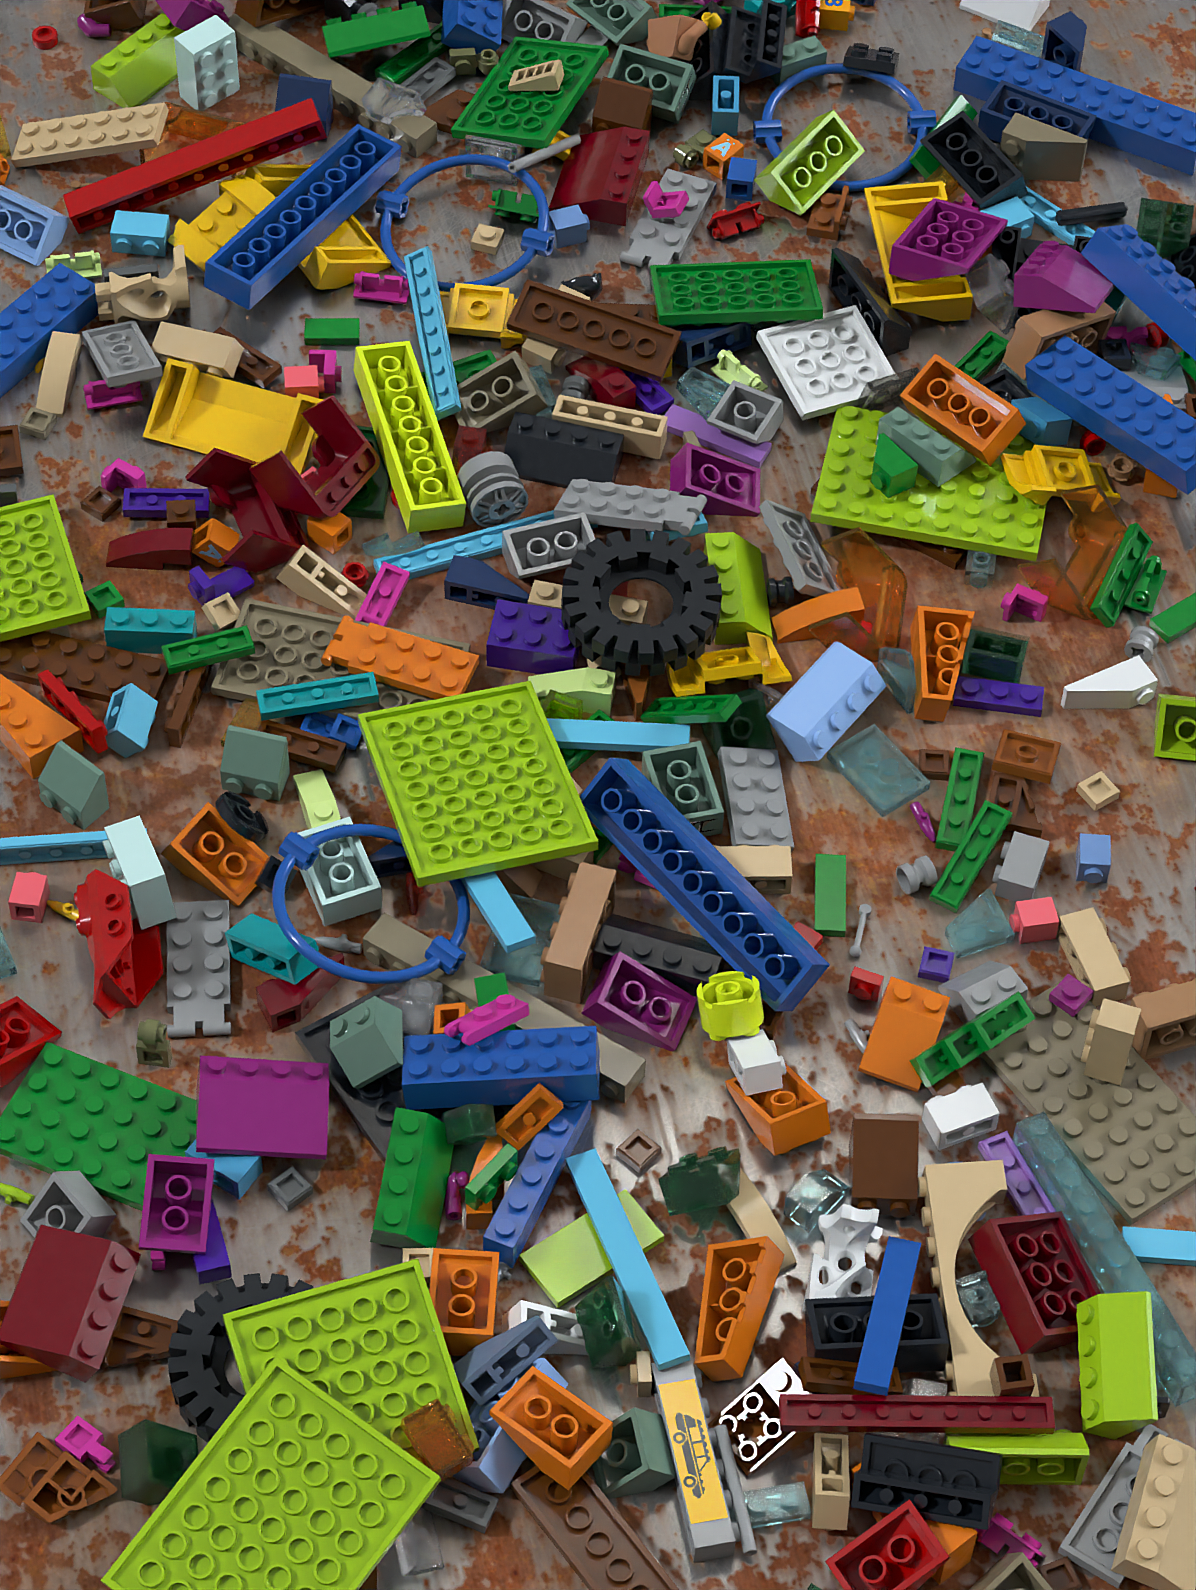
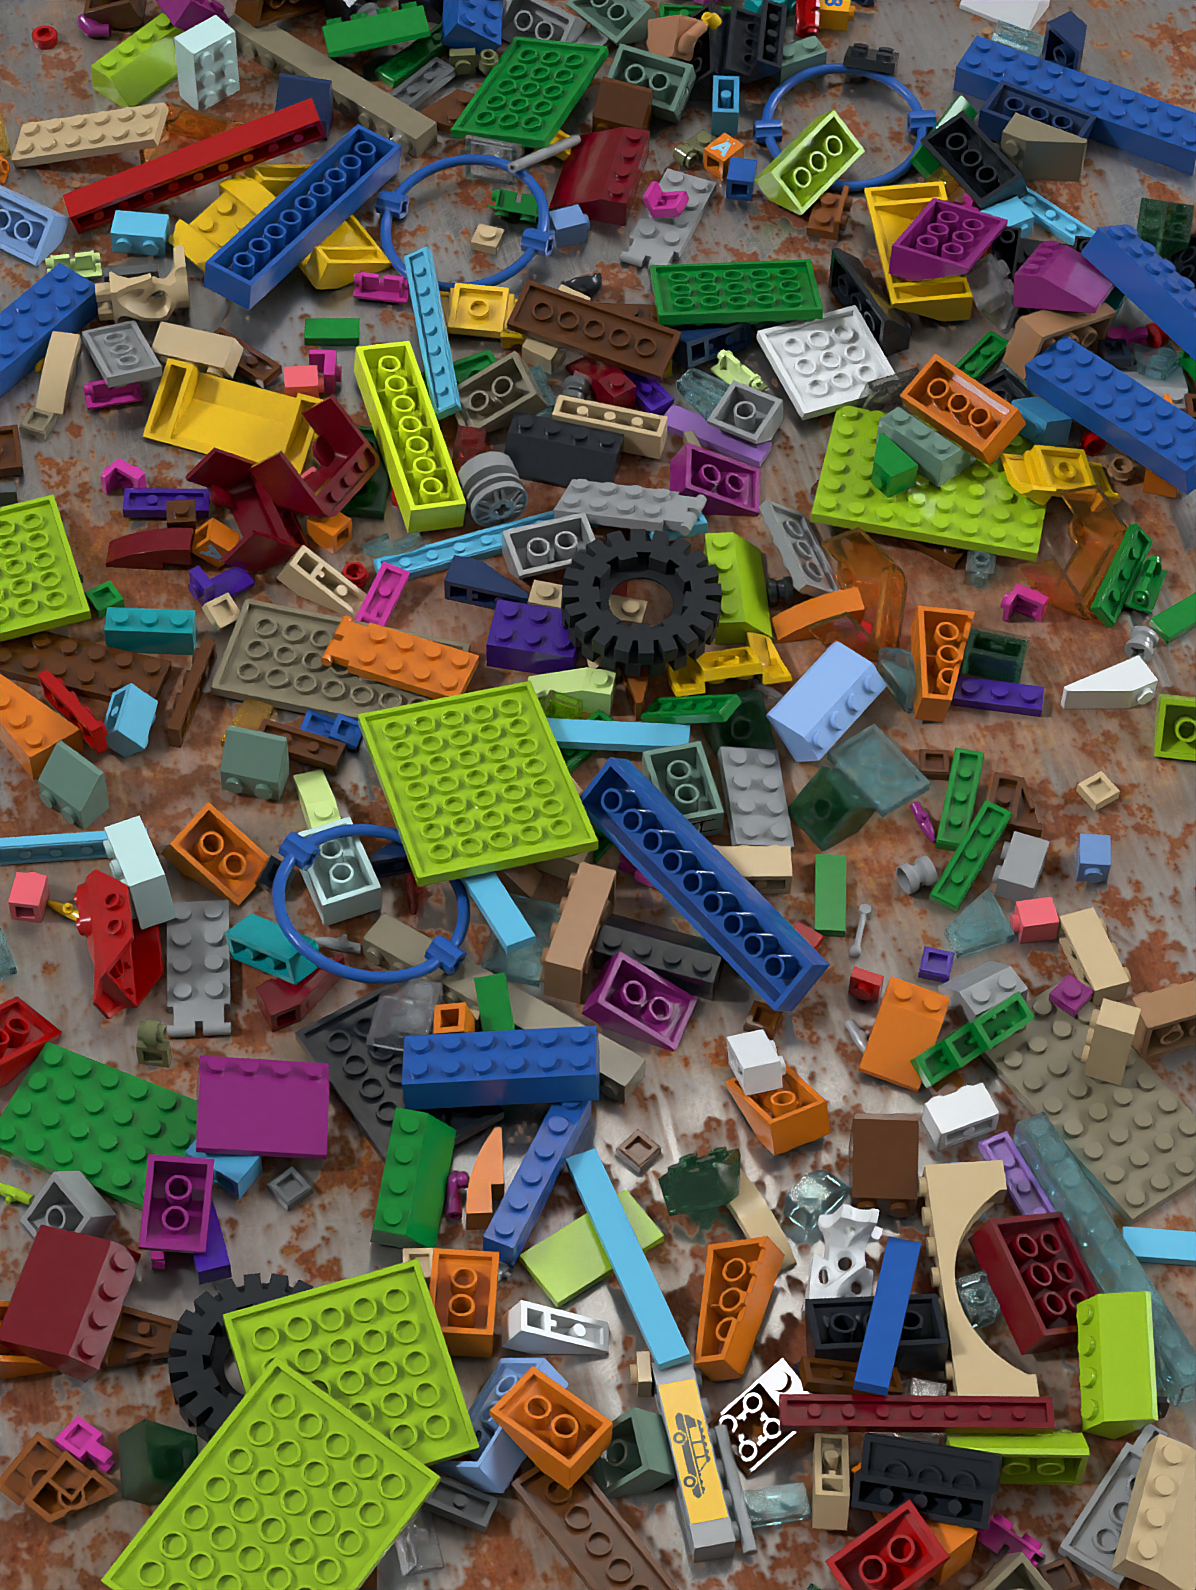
reddish brown tile [80,486,121,522] -> none
green tile [161,625,255,675] -> none
black tile [215,791,269,842] -> none
teal plate [256,672,379,721] -> none
sand green slope [330,996,403,1089] -> none
clear arch [361,77,427,125] -> none
clear orange brick [400,1398,475,1484] -> none
clear green brick [443,1104,497,1145] -> none
dark pink hinge [444,994,529,1046] -> none
sand blue slope [453,1315,559,1407] -> none
green plate [465,1143,518,1211] -> none
orange plate [495,1083,563,1151] -> none
tan slope [508,60,565,91] -> none
clear green slope [575,1276,642,1368] -> none
neon yellow brick [696,971,764,1041] -> none
red hinge [706,202,764,240] -> none
reddish brown brick [989,1354,1035,1396] -> none
dark orange tile [991,729,1061,784] -> none
black axle [1055,202,1128,226] -> none
none -> clear green slope [788,766,877,851]

